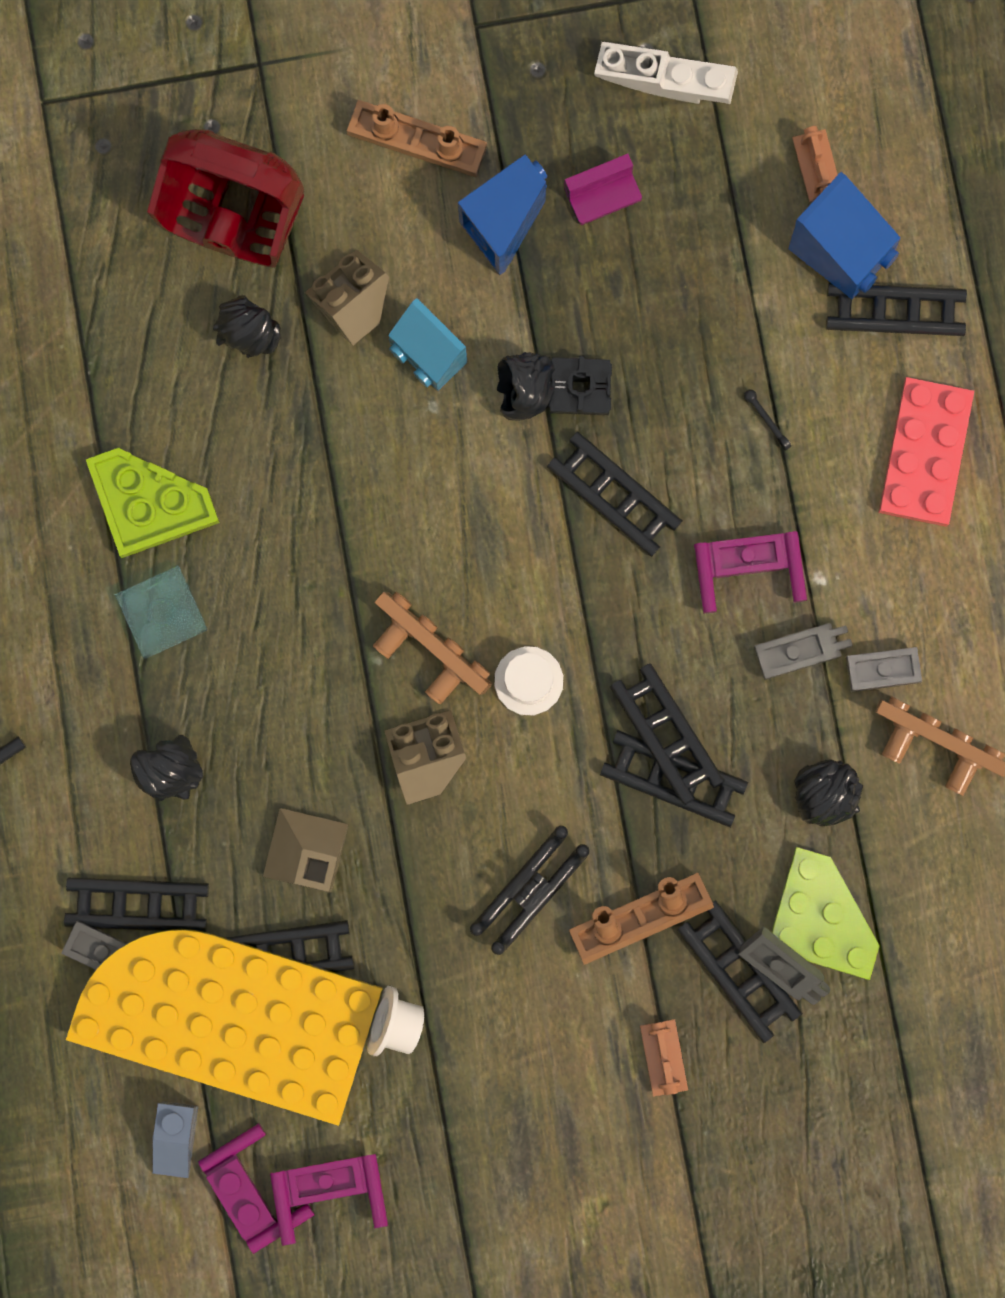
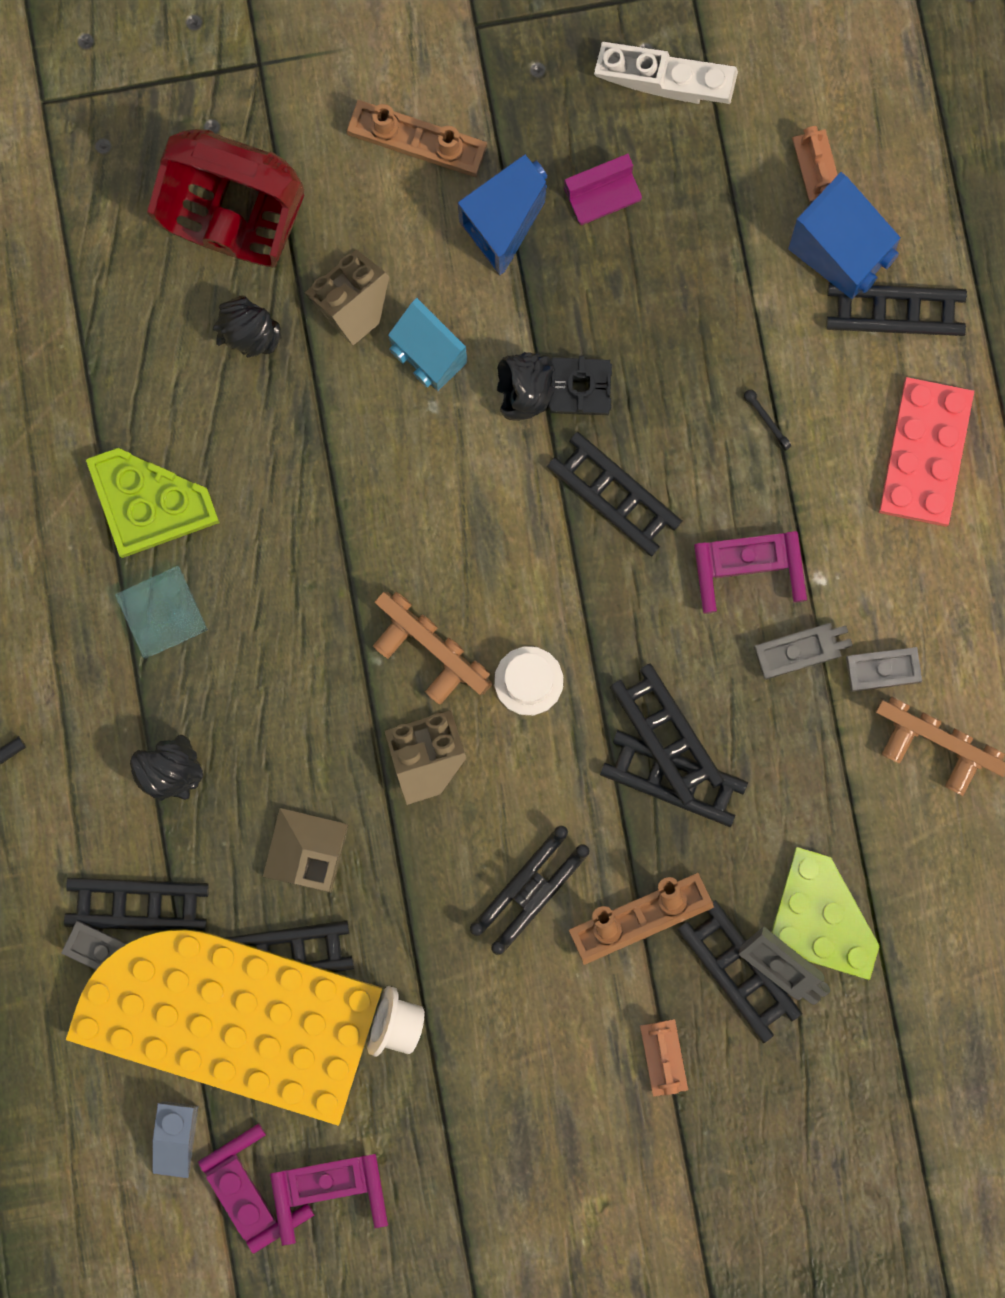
black hair [794,759,863,826] -> none

